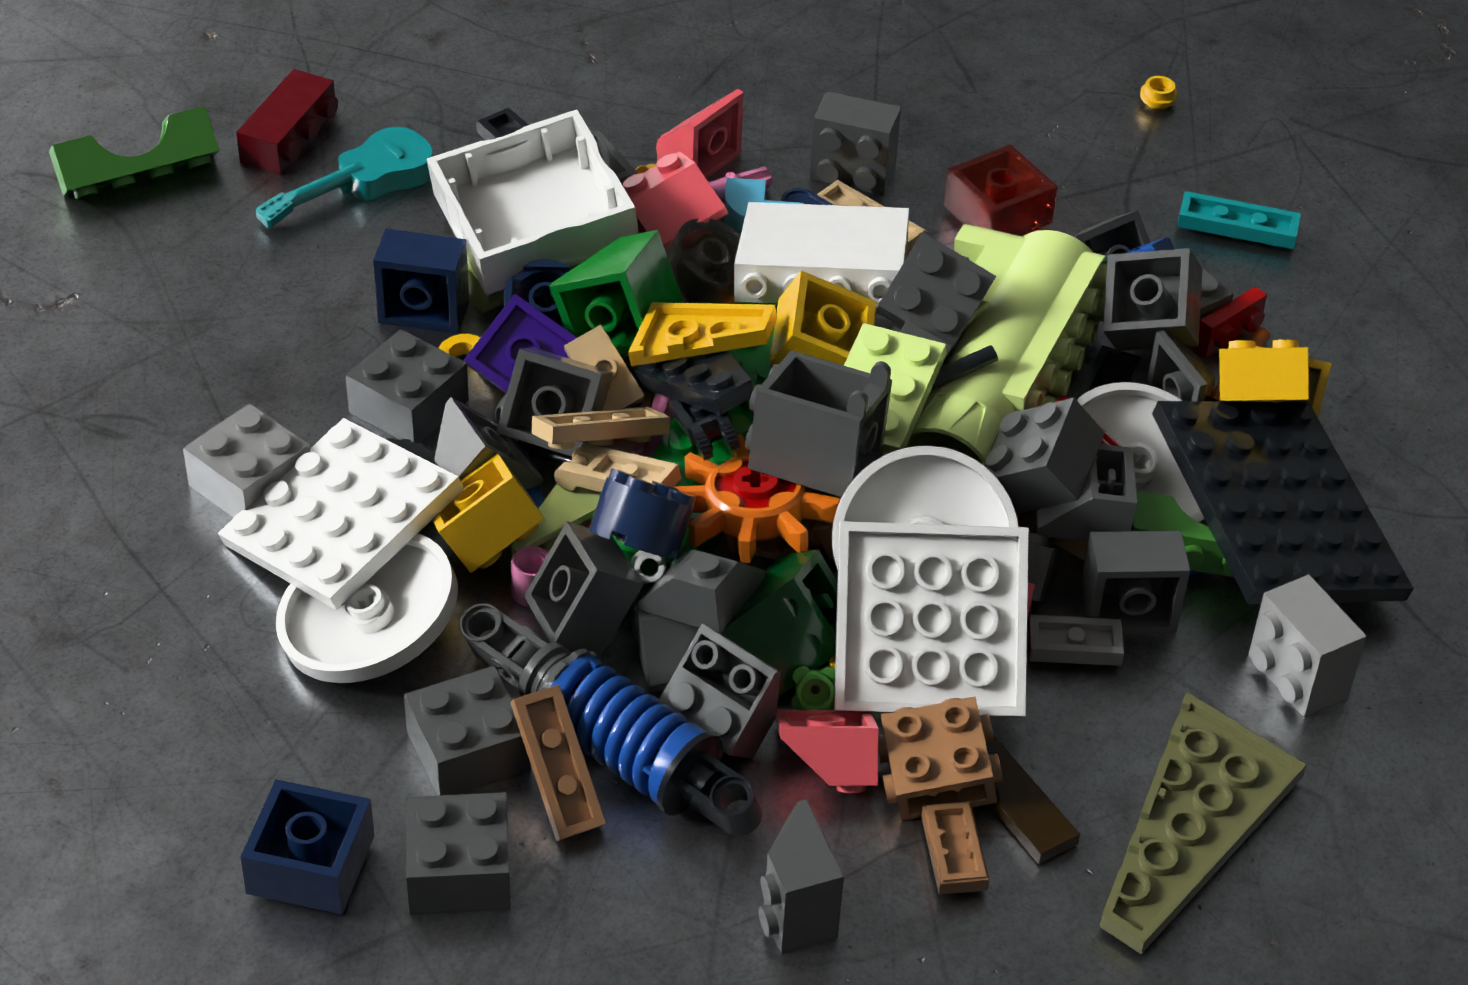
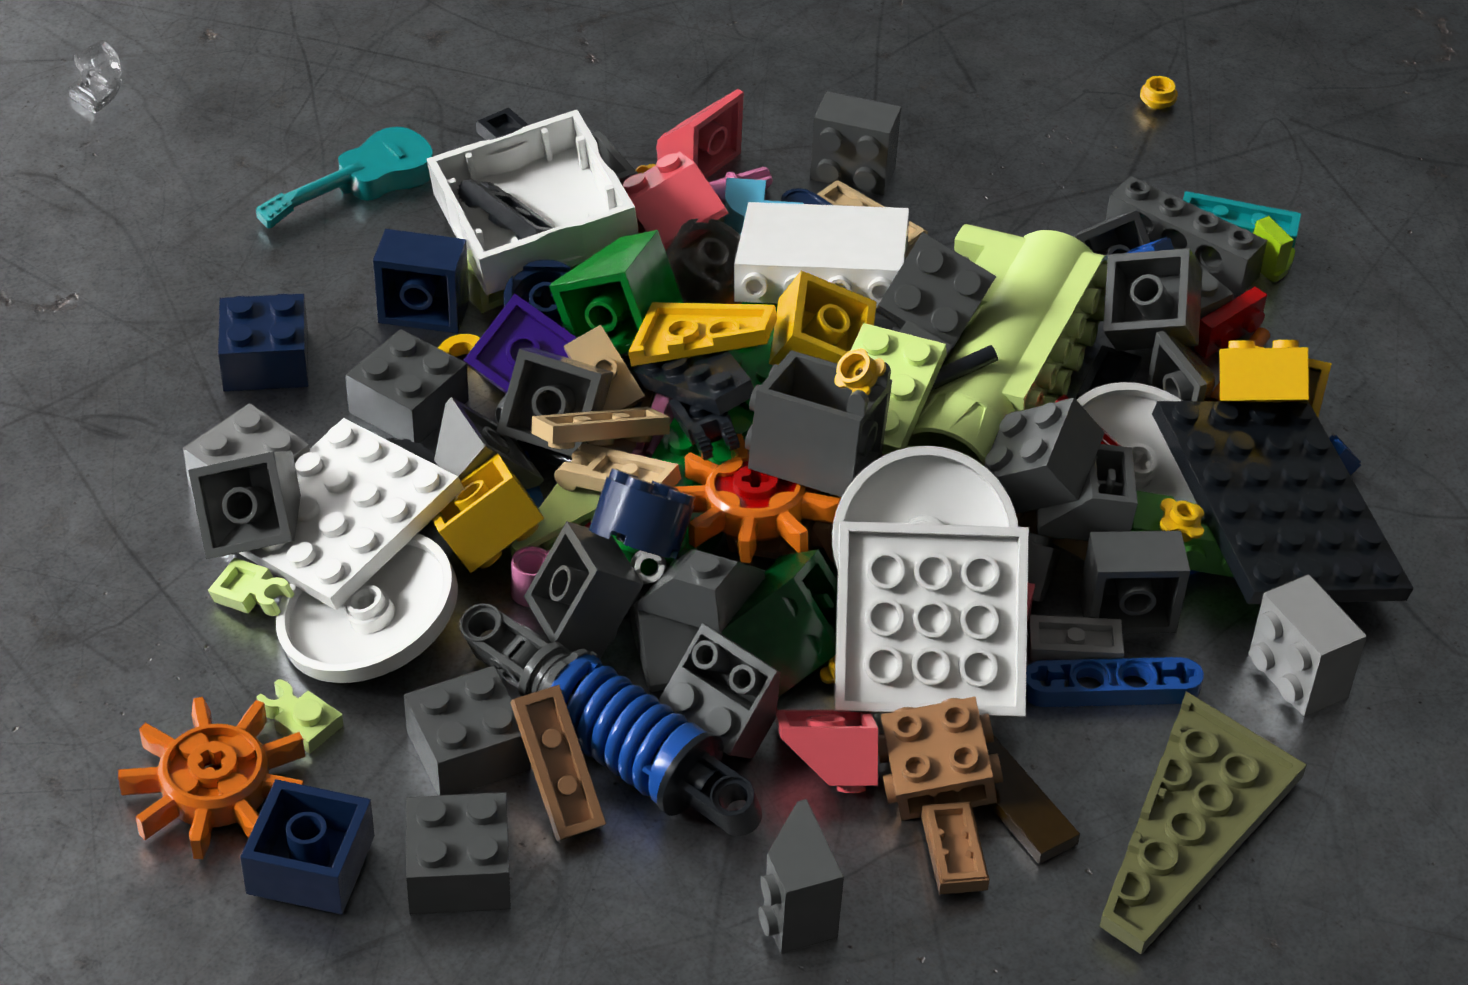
bright green arch [49,106,220,200] -> none
dark red brick [236,69,338,175] -> none
bright green plate [792,666,835,710] -> none
clear red brick [943,144,1058,236] -> none
none -> clear tile [68,40,122,114]
none -> orange gear [118,697,305,859]
none -> dark grey slope [188,451,301,559]
none -> yellowish green plate [208,557,295,616]
none -> dark blue brick [218,294,309,392]
none -> yellowish green plate [257,679,344,754]
none -> black hinge [457,179,556,240]
none -> yellow plate [835,348,886,396]
none -> blue beam [1026,657,1204,707]
none -> dark grey brick [1106,176,1267,296]
none -> yellow plate [1160,498,1205,542]
none -> lime tile [1253,216,1296,282]
none -> blue tile [1329,434,1362,476]

